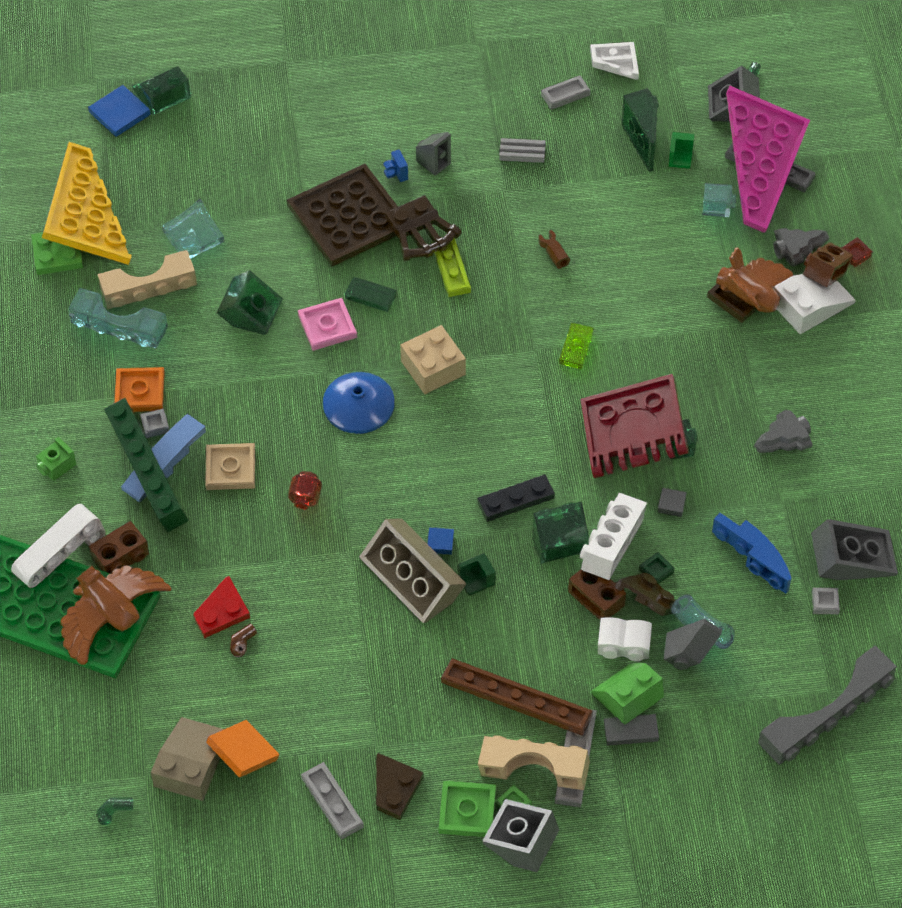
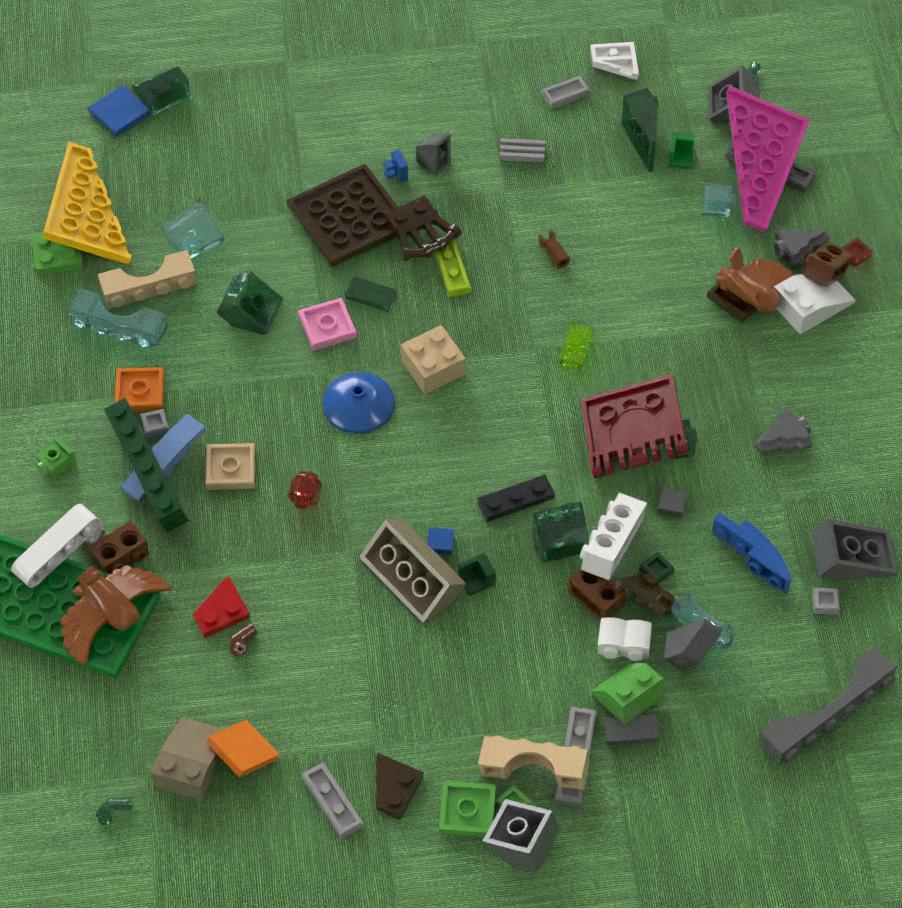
reddish brown tile [441,658,593,736] -> none

